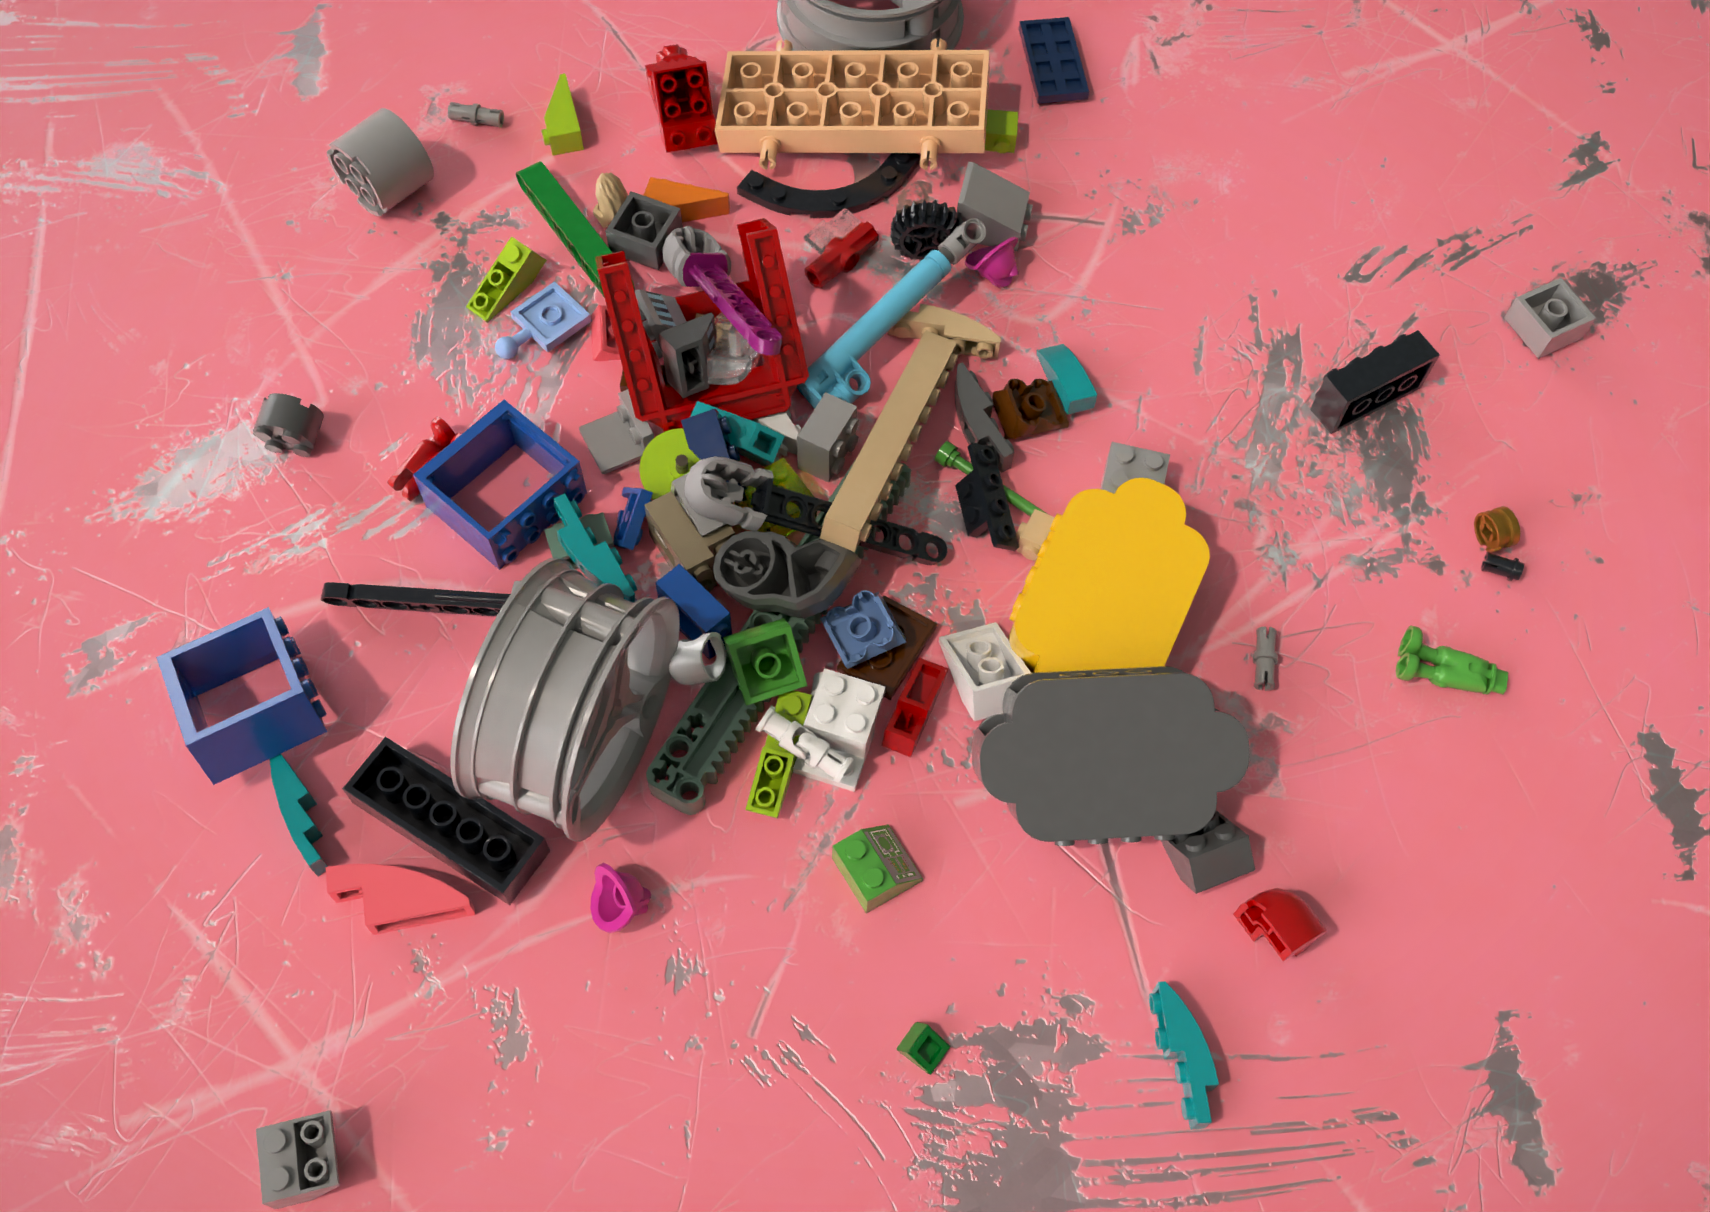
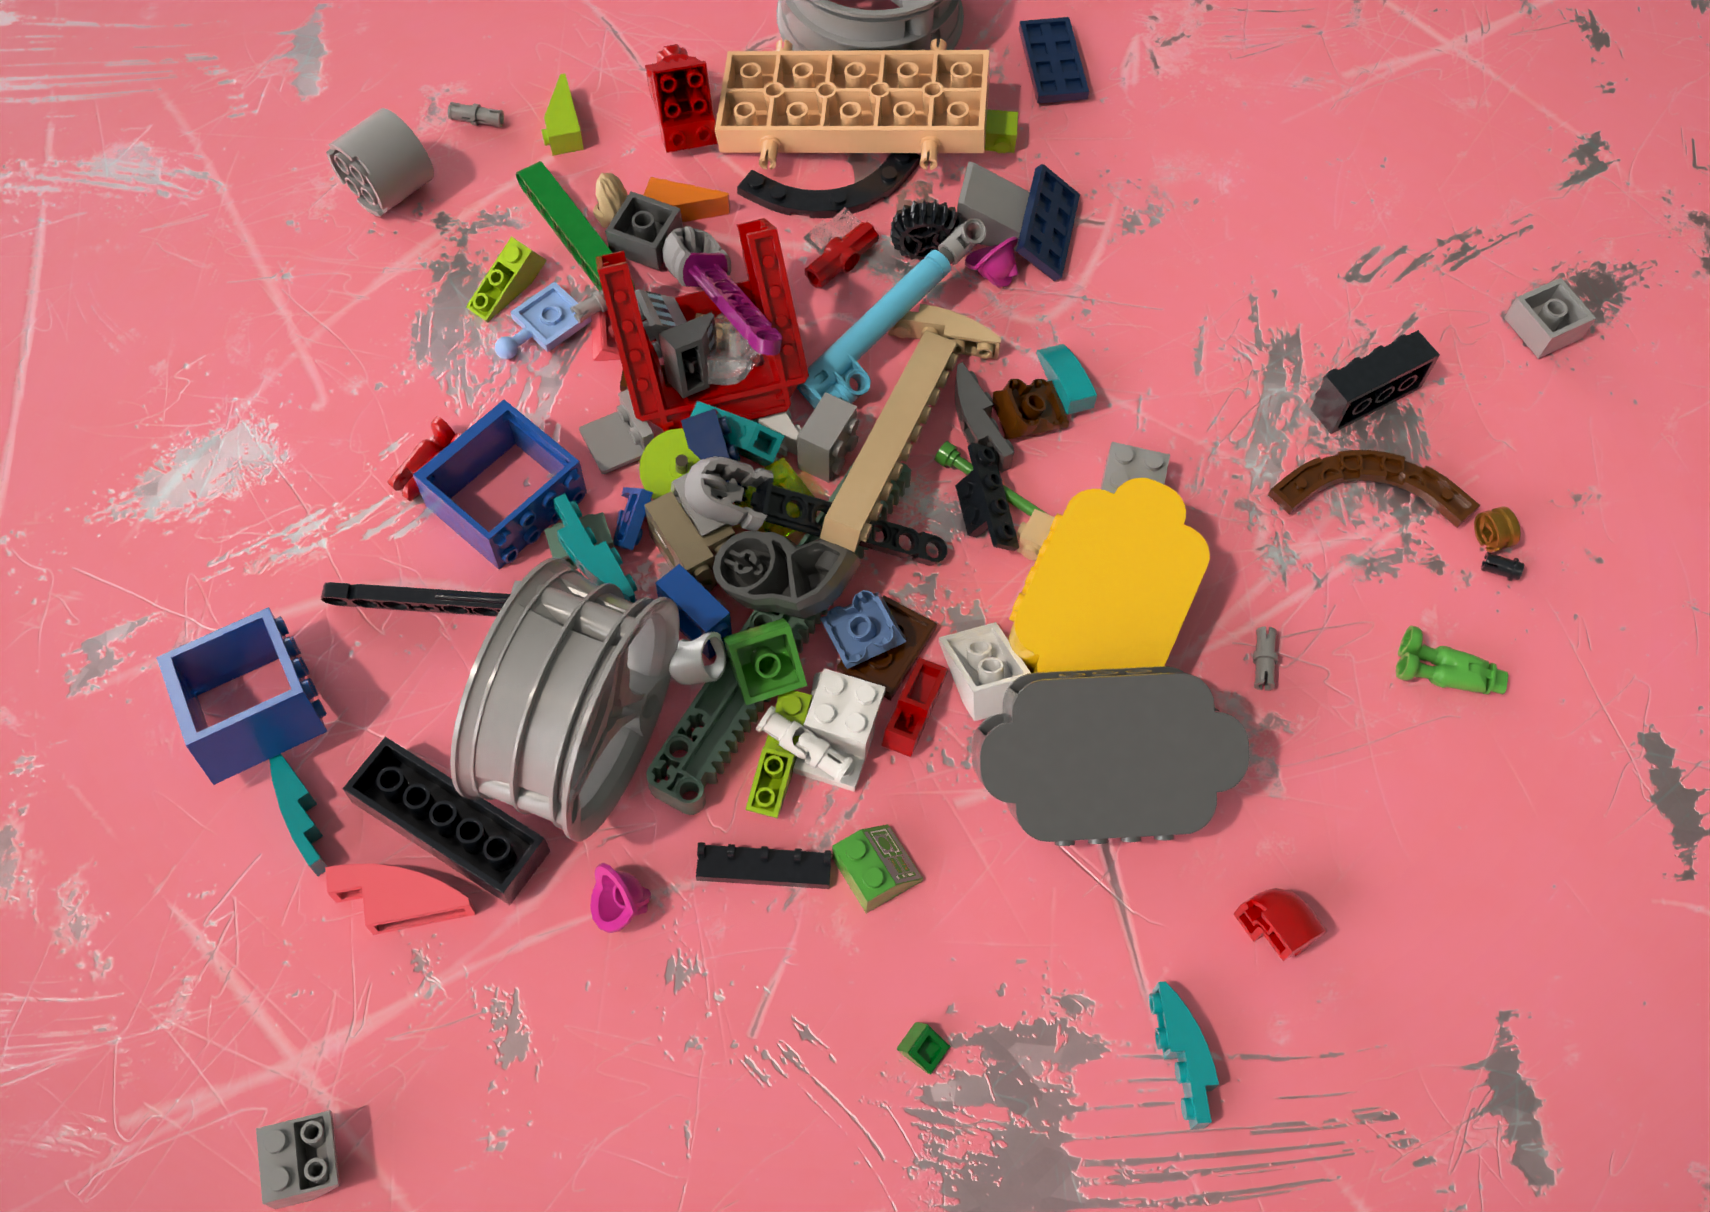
dark grey brick [253,393,324,457] -> none
dark grey slope [1161,810,1255,894] -> none
none -> light grey pin [570,289,608,323]
none -> black hinge [696,842,832,889]
none -> dark blue plate [1016,164,1080,281]
none -> reddish brown plate [1268,450,1480,528]

